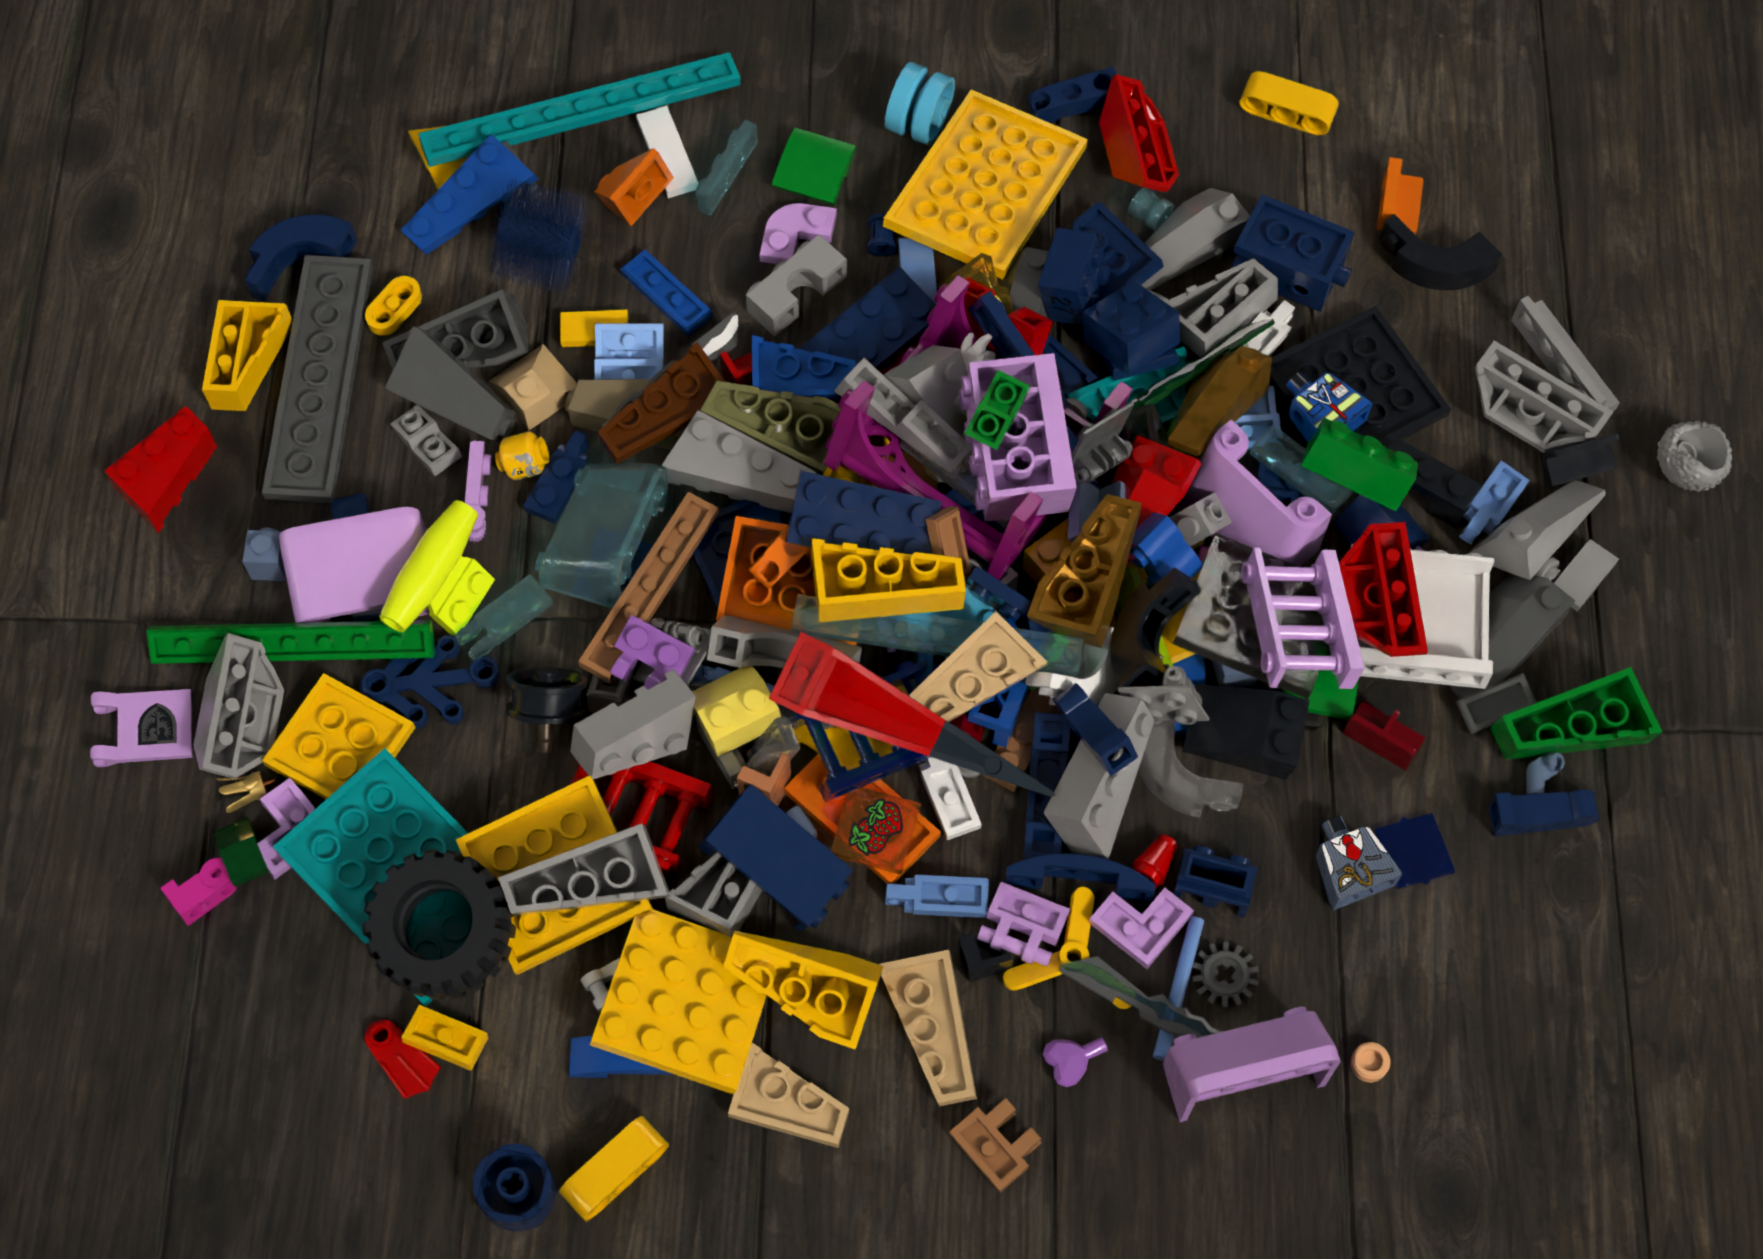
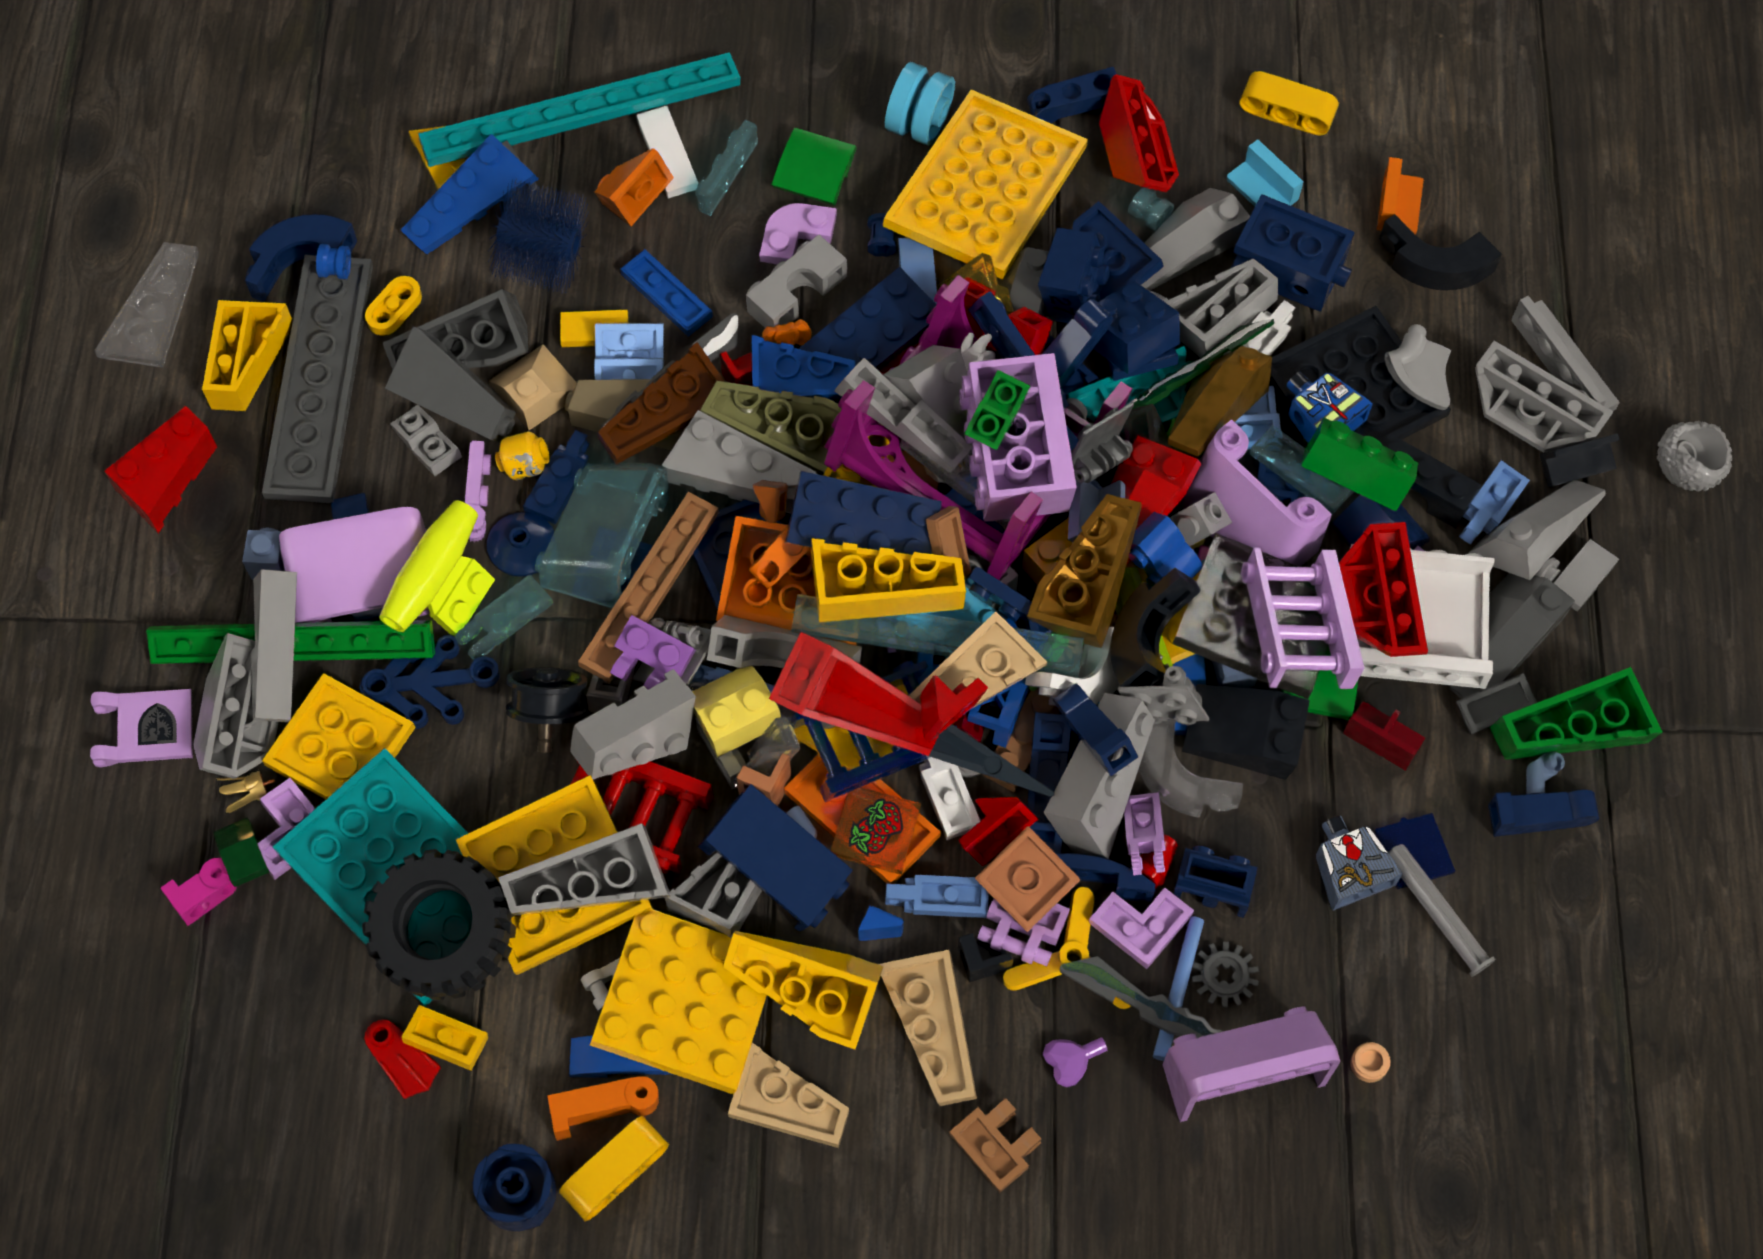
none -> clear wing [94,242,199,368]
none -> light grey slope [251,569,297,722]
none -> blue wheel [316,244,351,280]
none -> dark blue dish [487,512,557,577]
none -> orange leg [547,1076,659,1141]
none -> dark orange slope [753,480,788,523]
none -> orange piece [762,319,812,346]
none -> blue slope [858,906,904,941]
none -> red slope [920,675,988,743]
none -> red slope [958,797,1038,867]
none -> nougat plate [975,826,1081,932]
none -> dark blue leg [1043,299,1113,389]
none -> lavender hinge [1124,792,1166,875]
none -> medium azure panel [1227,139,1304,207]
none -> light grey arm [1385,324,1451,410]
none -> light grey axle [1388,844,1496,977]

